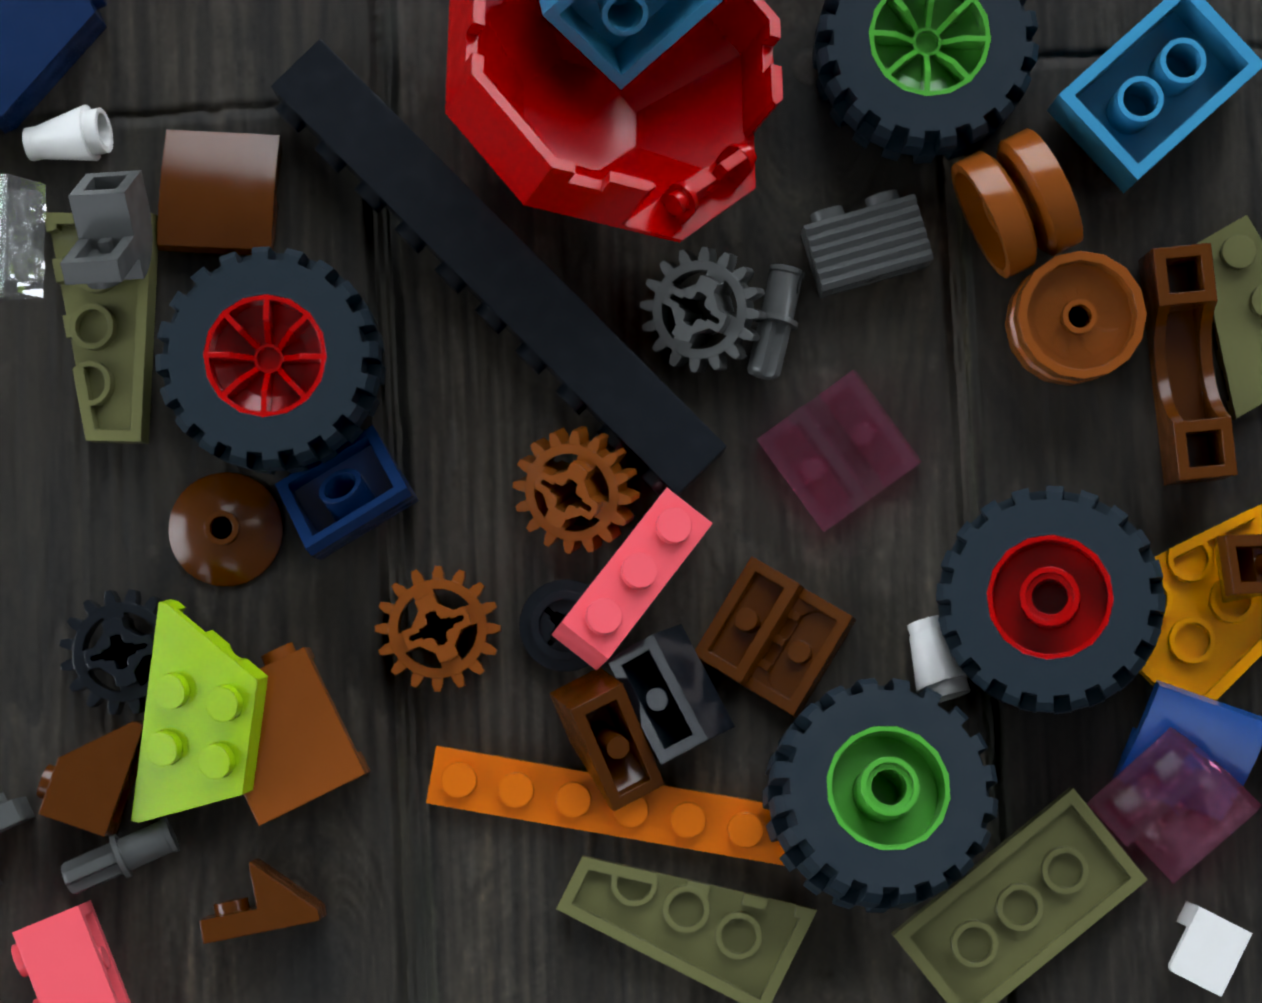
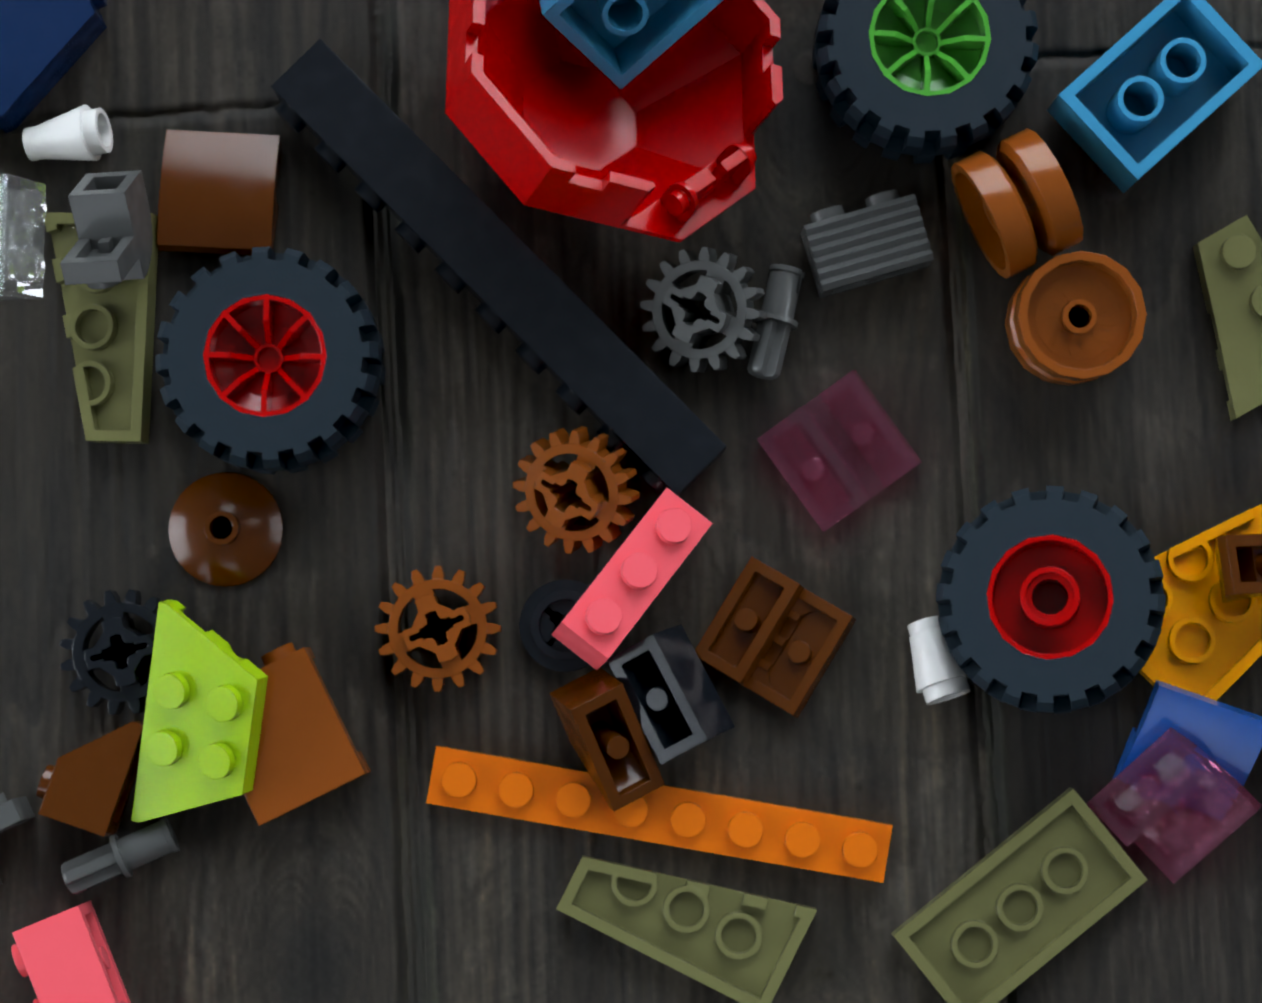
reddish brown slope [199,858,327,944] -> none
dark blue slope [275,425,419,560] -> none
black wheel [763,678,999,913] -> none
reddish brown arch [1138,243,1238,486] -> none
white panel [1168,901,1253,997] -> none

